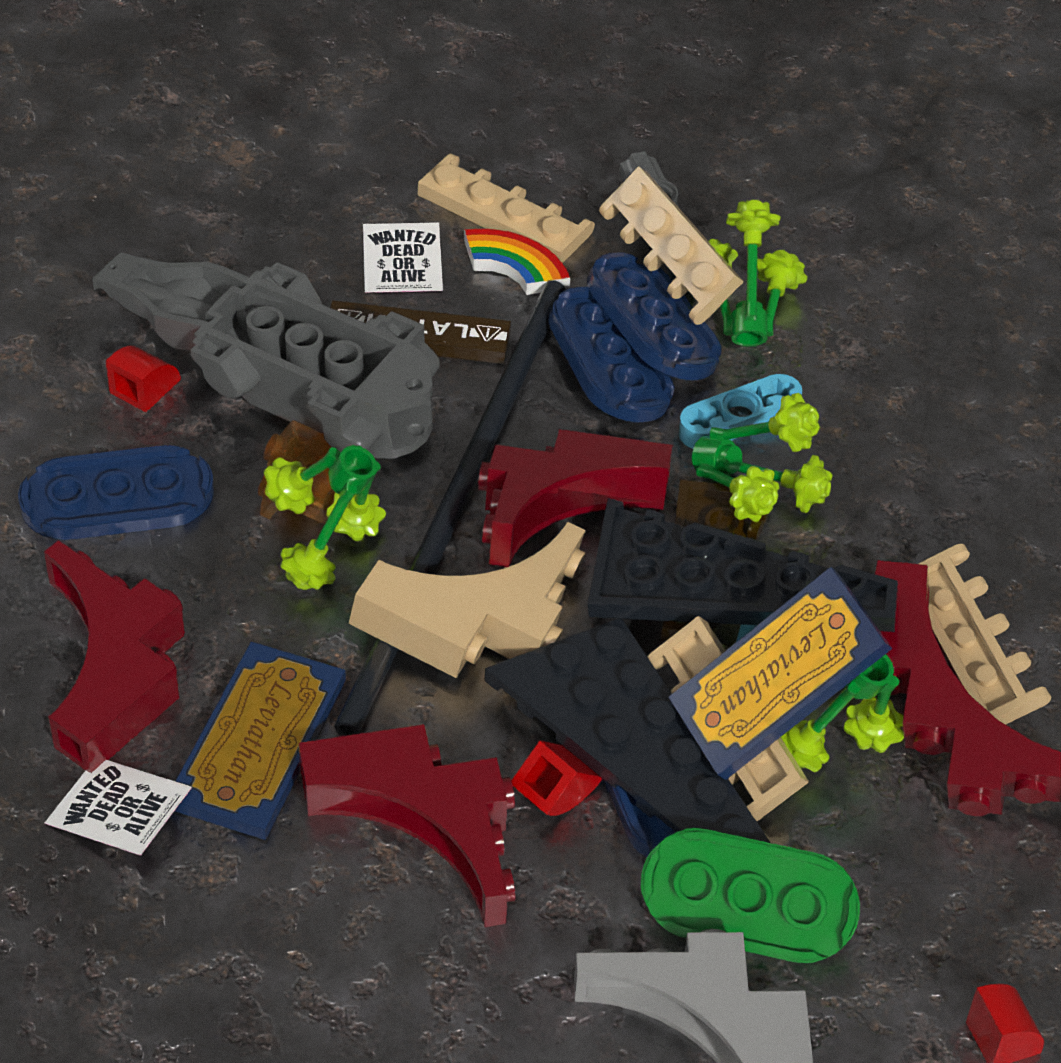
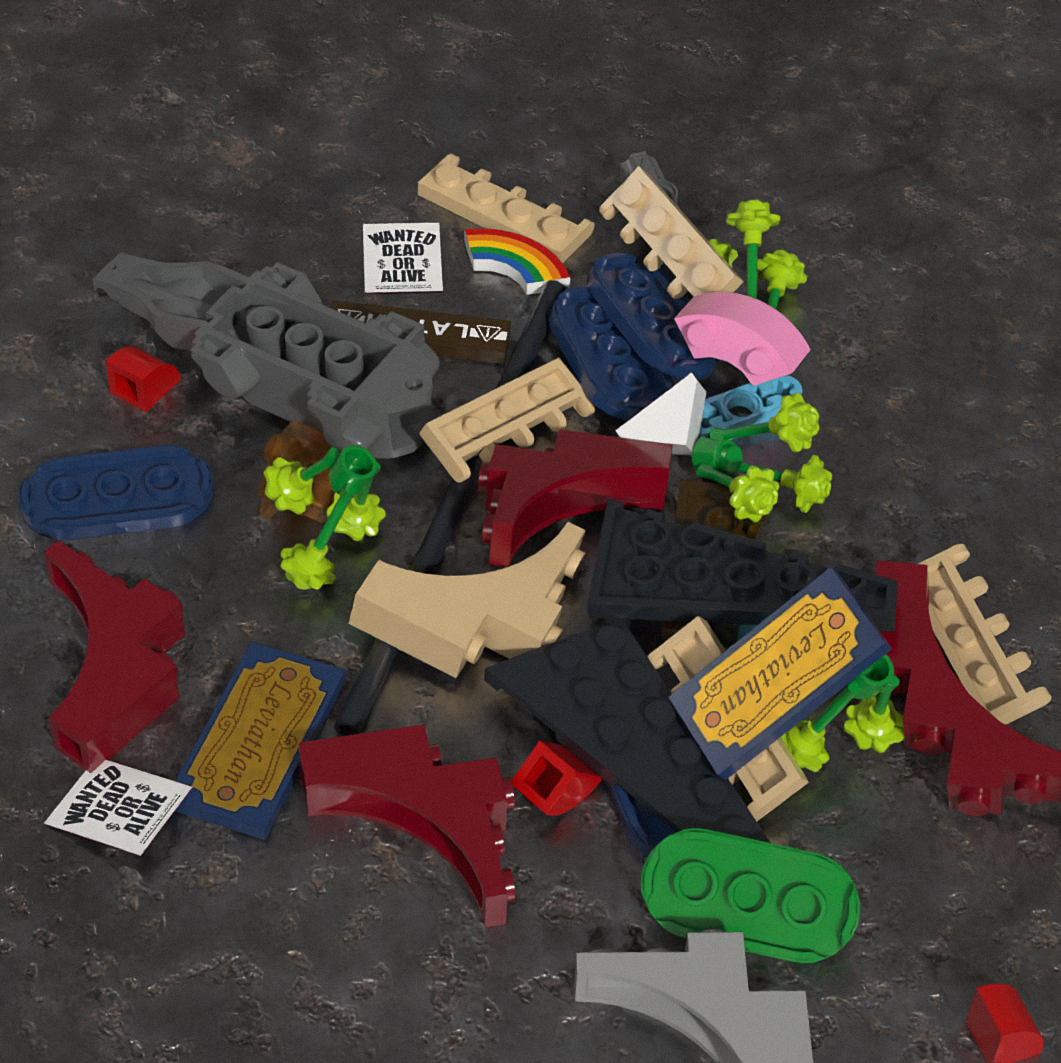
none -> tan hinge [419,358,595,483]
none -> white slope [616,373,706,456]
none -> bright pink brick [674,292,811,386]

